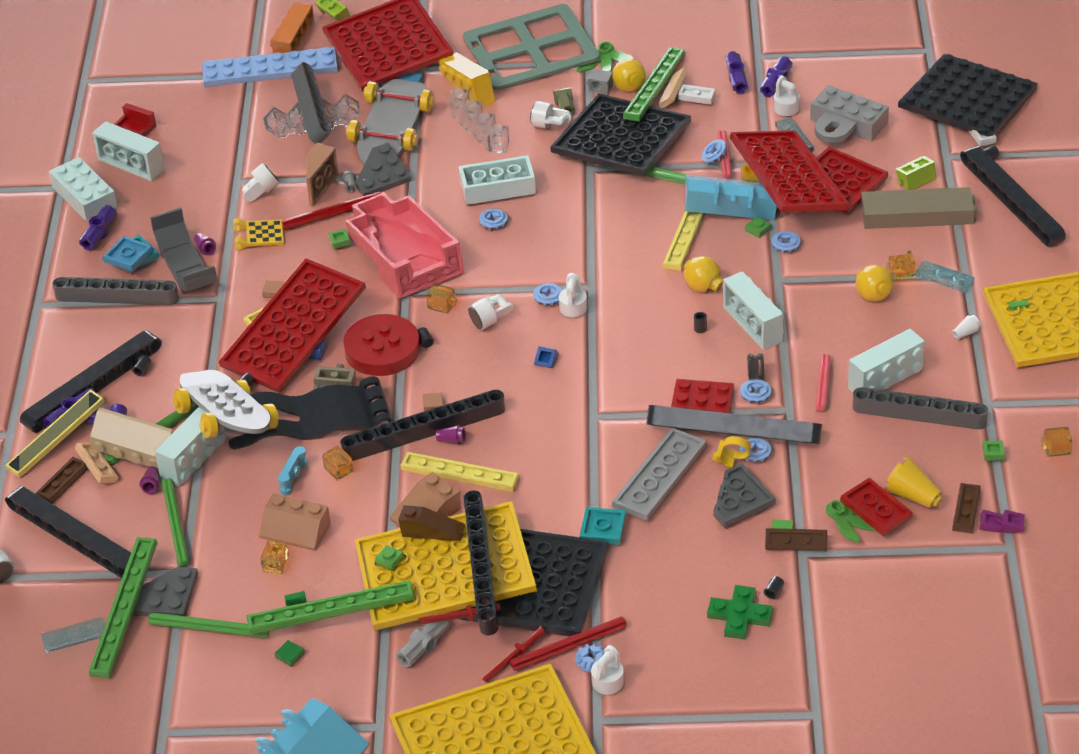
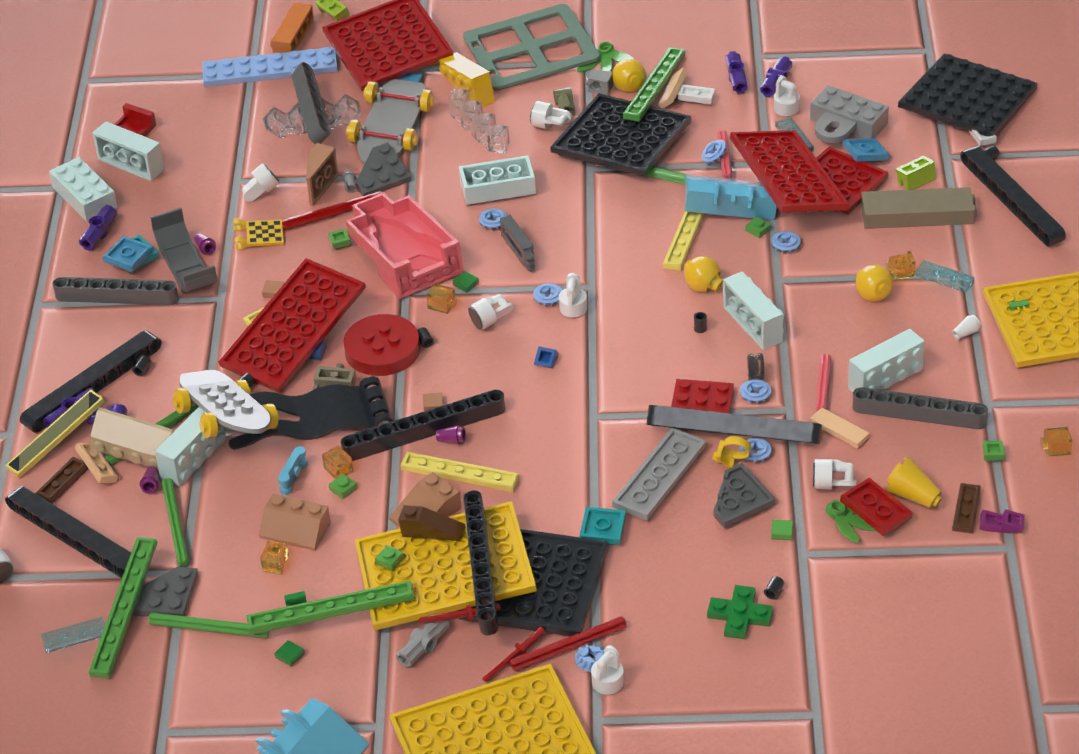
light orange plate [741,164,760,182] -> none
reddish brown tile [765,528,827,551] -> none
none -> bright green plate [329,474,357,499]
none -> green tile [453,271,479,292]
none -> dark grey hinge [500,215,535,272]
none -> light nougat tile [810,408,869,449]
none -> white piece [813,459,857,490]
none -> dark azure tile [842,138,889,162]

